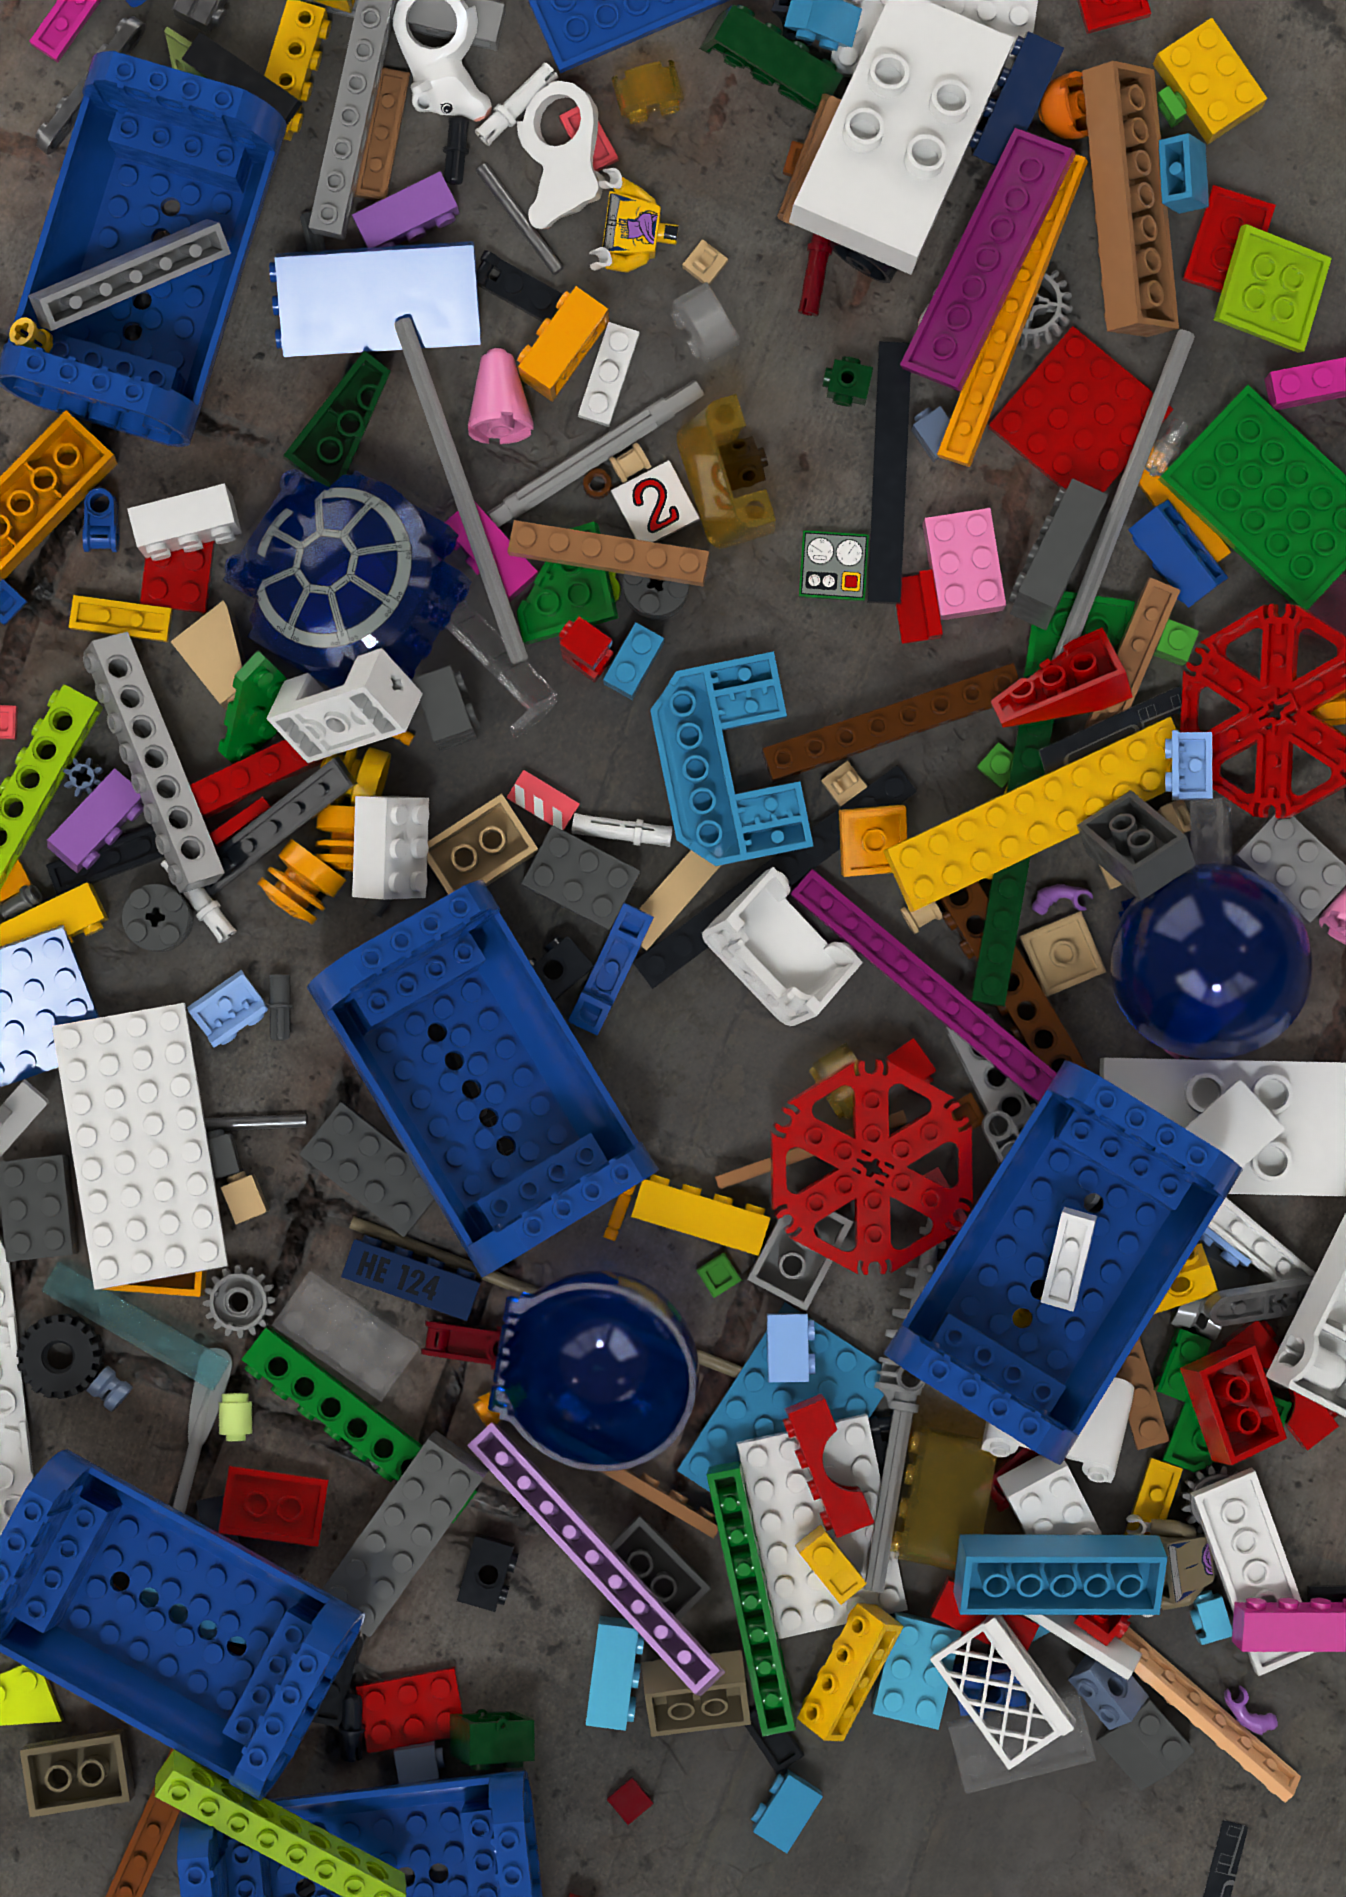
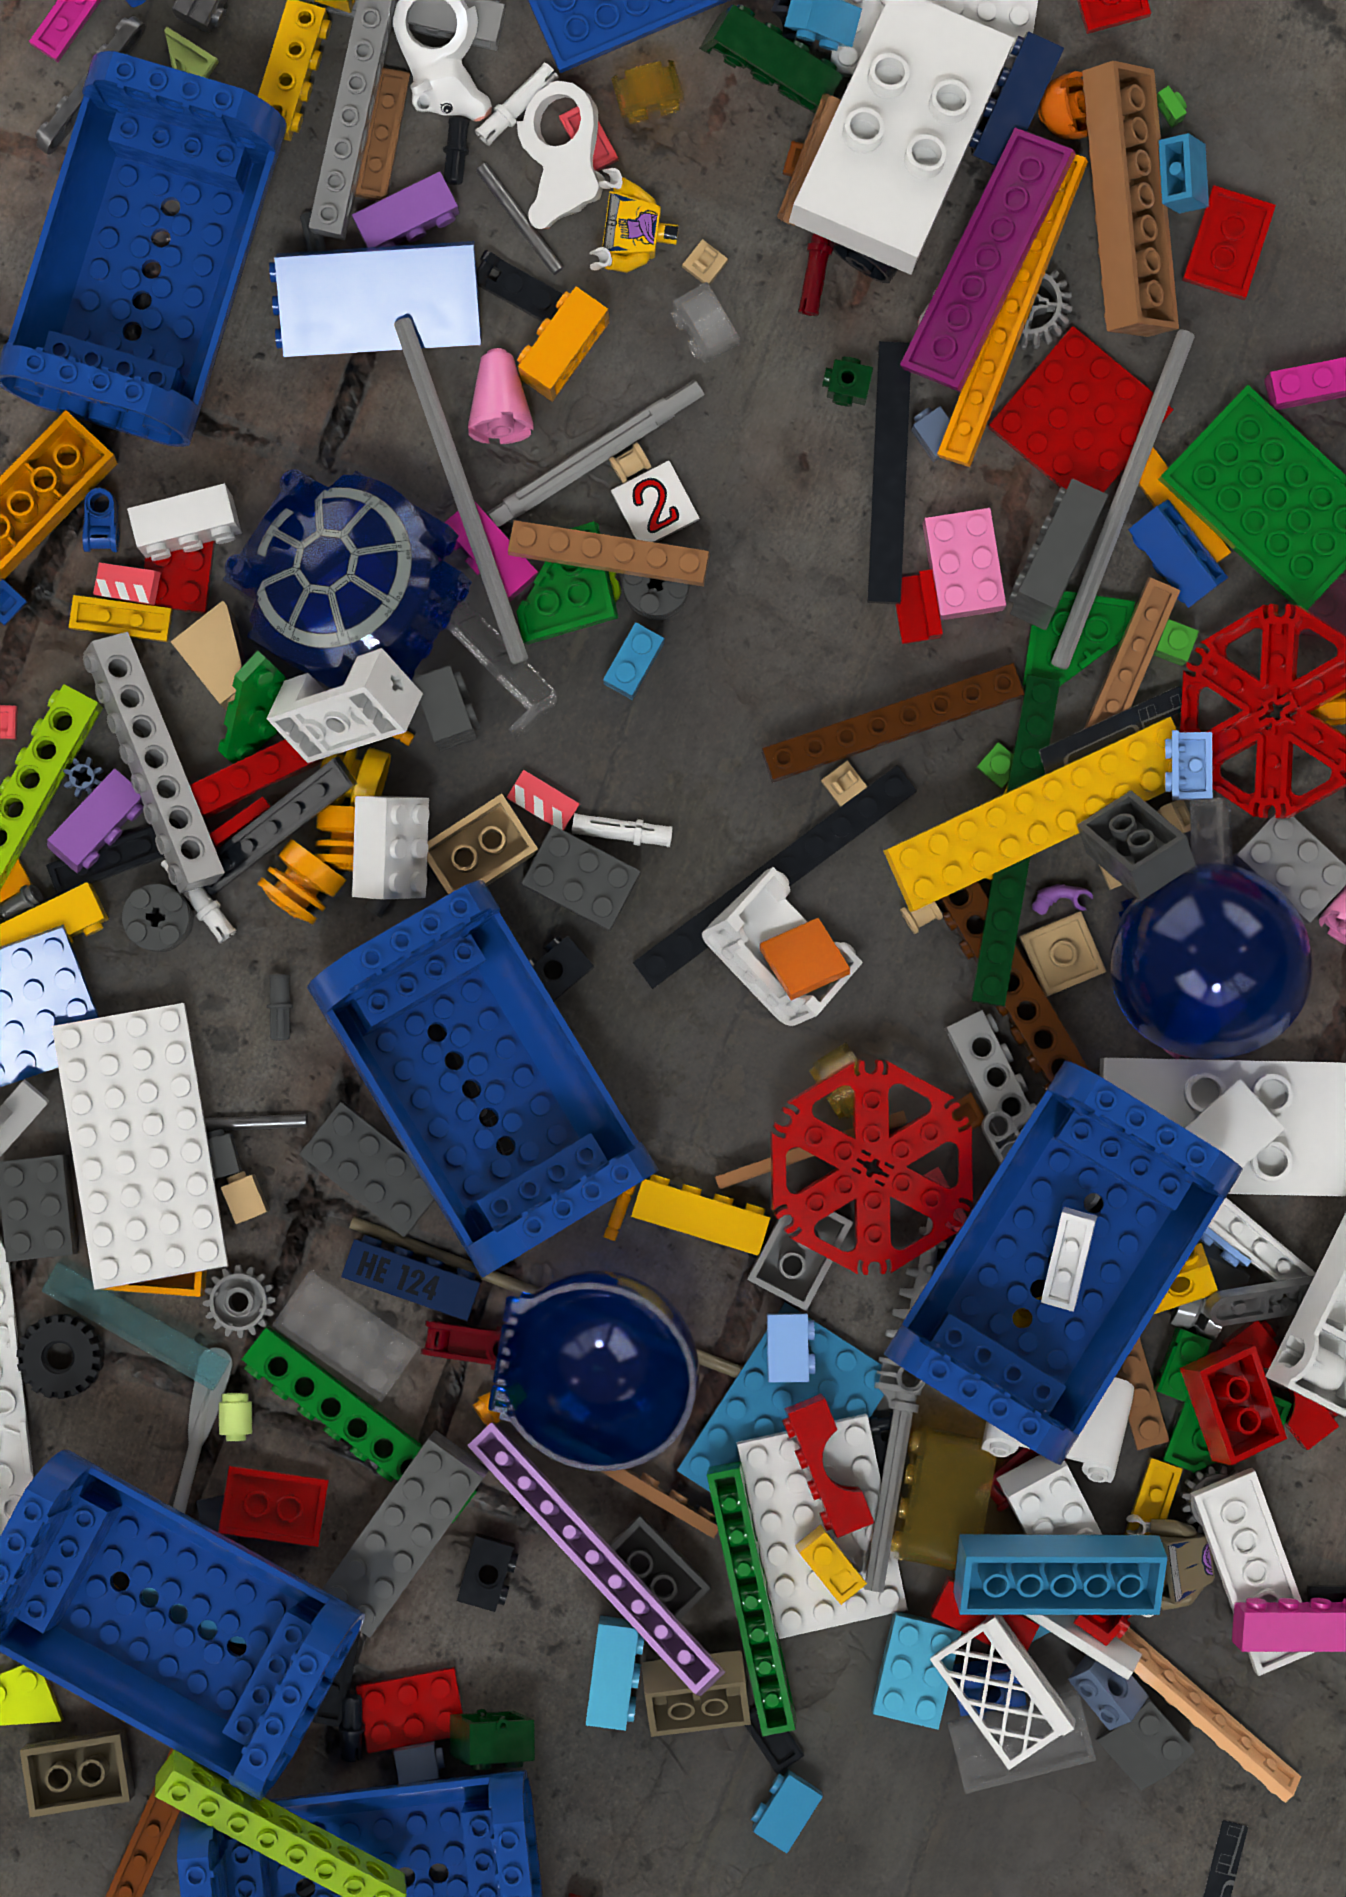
yellow bush [9,317,53,353] -> none
light grey brick [28,219,231,331] -> none
sand blue wheel [86,1366,133,1412] -> none
black tile [182,32,302,125] -> none
light blue bracket [187,970,268,1047] -> none
dark green wedge [283,351,391,499] -> none
red arch [558,616,614,683] -> none
blue slope [568,902,654,1036] -> none
white plate [578,322,640,427] -> none
reddish brown axle [583,468,612,500] -> none
dark red tile [607,1776,654,1825] -> none
tan tile [639,850,722,951] -> none
dark azure slope [650,651,814,866] -> none
clear yellow windscreen [676,394,776,548] -> none
bright green tile [696,1252,742,1298] -> none
dark brown brick [715,436,768,492] -> none
magenta plate [791,869,1057,1103] -> none
yellow brick [797,1603,904,1741] -> none
tile [799,530,869,602] -> none
light orange tile [839,805,907,877] -> none
red brick [885,1038,937,1090] -> none
red wedge [991,627,1133,728] -> none
clear axle [1145,419,1189,477] -> none
yellow brick [1153,18,1268,145] -> none
medium azure brick [1190,1590,1232,1645] -> none
lime plate [1213,224,1332,353] -> none
medium lavender piece [1224,1686,1278,1735] -> none
none -> coral tile [93,563,161,605]
none -> orange tile [760,918,850,1000]

